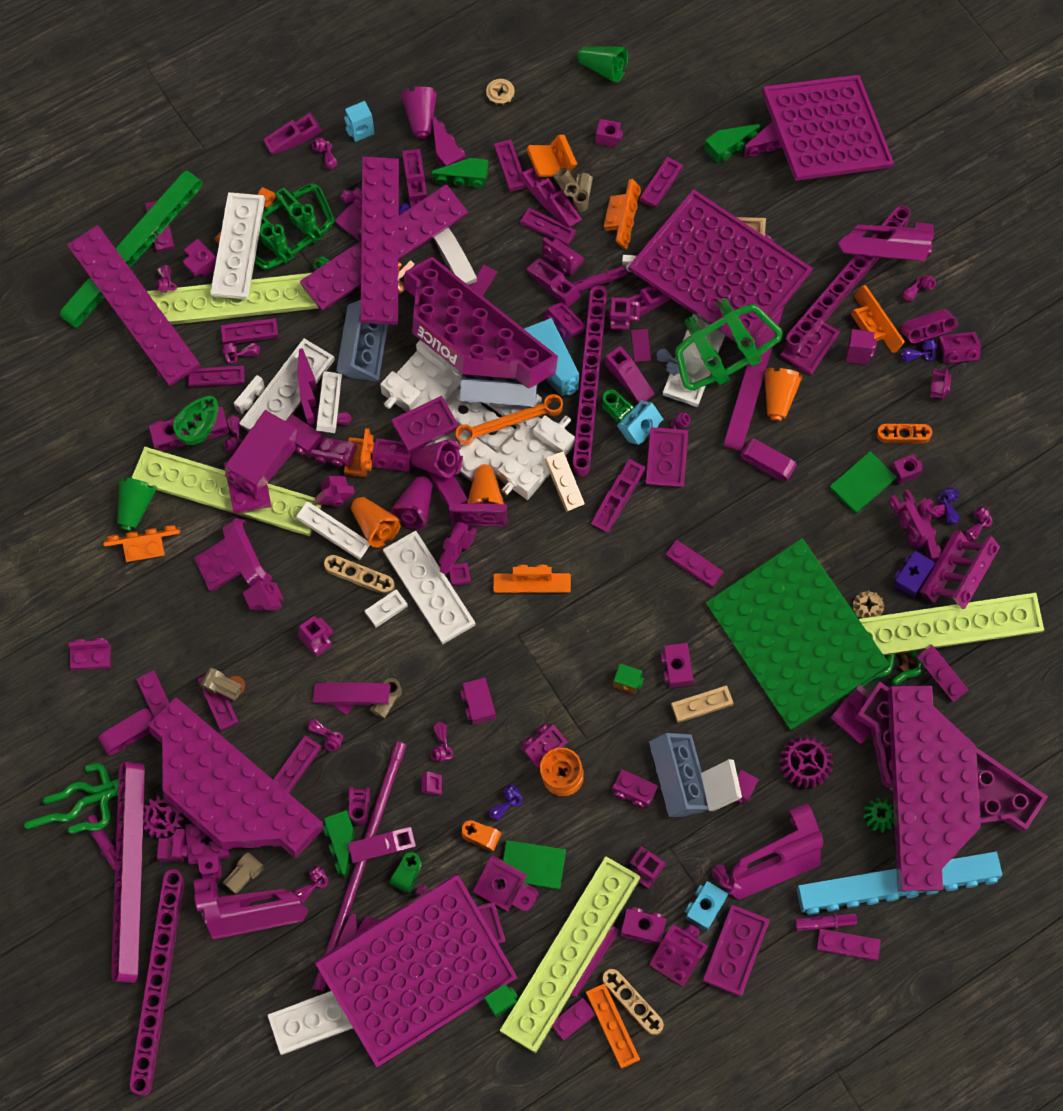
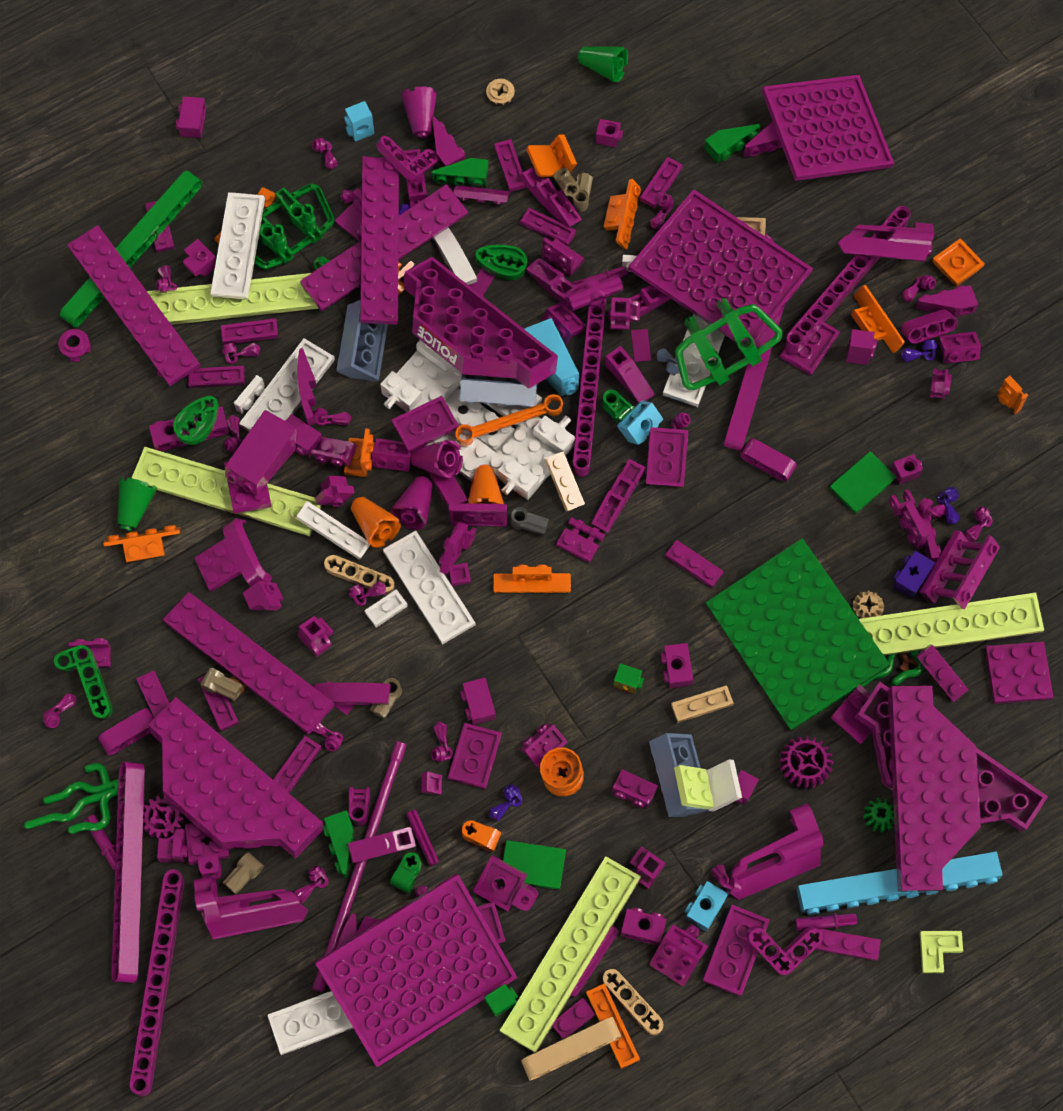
magenta slope [263,113,323,154] -> none
white plate [316,371,342,433] -> none
orange cone [765,368,802,421] -> none
orange beam [877,424,932,443] -> none
none -> magenta piece [43,693,76,728]
none -> green beam [54,645,113,719]
none -> magenta piece [58,329,91,362]
none -> magenta plate [163,592,335,735]
none -> magenta brick [176,97,207,138]
none -> magenta piece [349,581,386,606]
none -> magenta beam [376,136,438,181]
none -> magenta axle [407,810,439,866]
none -> magenta tile [448,723,502,790]
none -> magenta plate [454,185,509,204]
none -> green piece [476,245,527,281]
none -> dark grey piece [510,507,549,536]
none -> tan beam [521,1017,622,1081]
none -> magenta plate [556,518,605,563]
none -> magenta piece [566,275,623,311]
none -> magenta piece [650,194,674,230]
none -> yellowish green plate [674,765,714,809]
none -> magenta beam [746,926,823,975]
none -> magenta slope [916,285,978,317]
none -> yellowish green plate [920,931,963,973]
none -> orange plate [932,238,985,287]
none -> magenta plate [985,642,1053,704]
none -> orange plate [997,376,1028,414]

